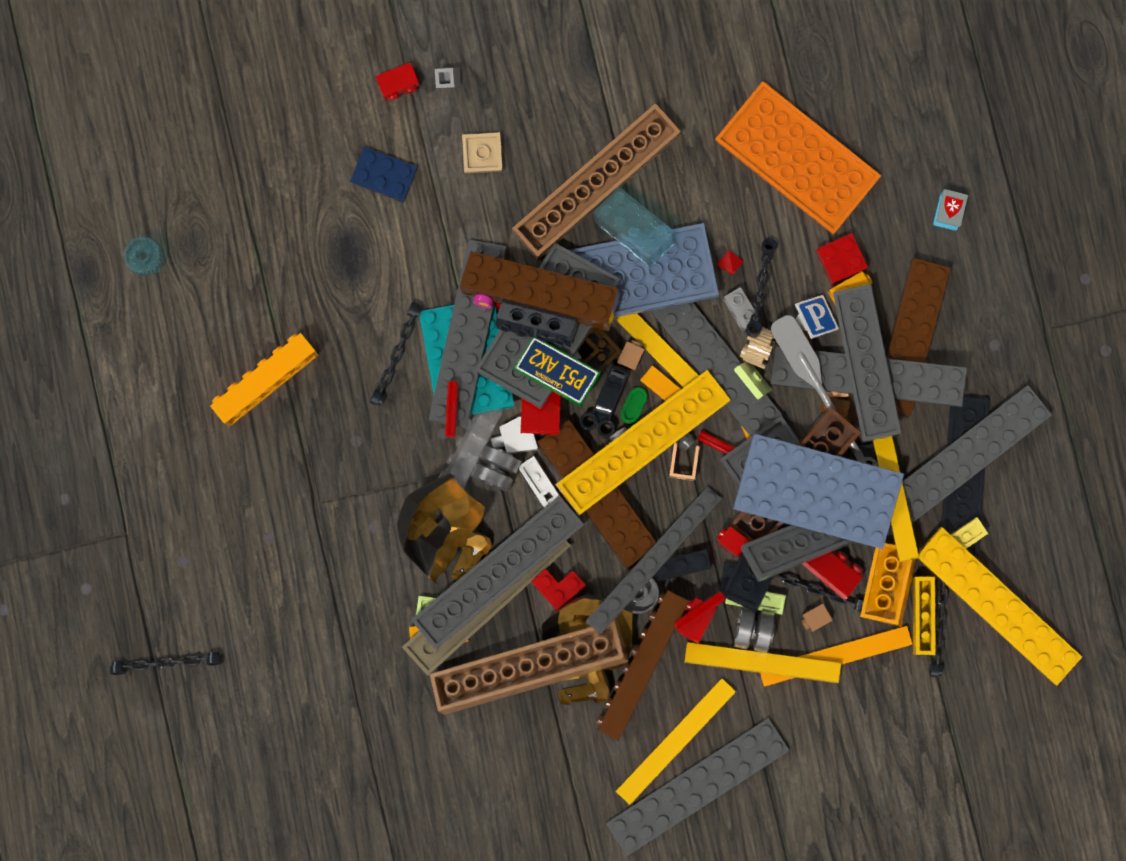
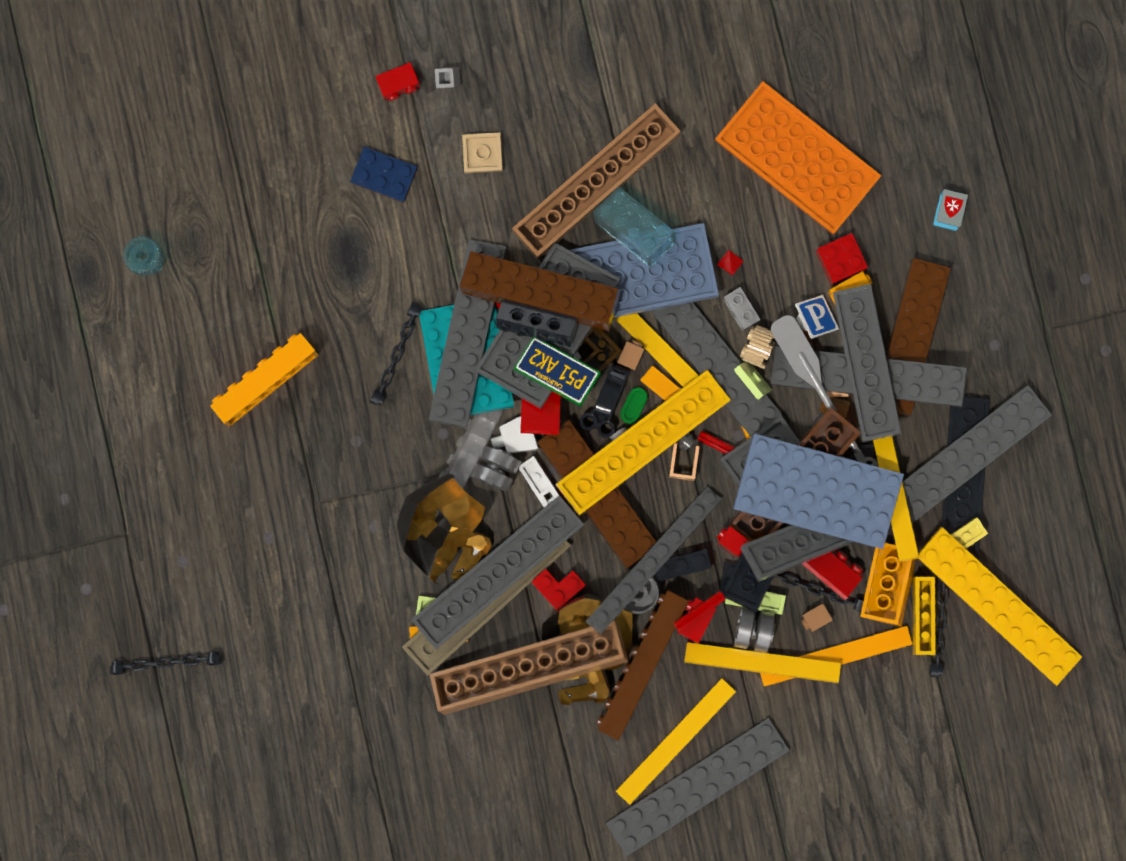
red axle [445,381,458,438] -> none
dark pink tile [473,294,493,309] -> none
black piece [746,238,777,338] -> none

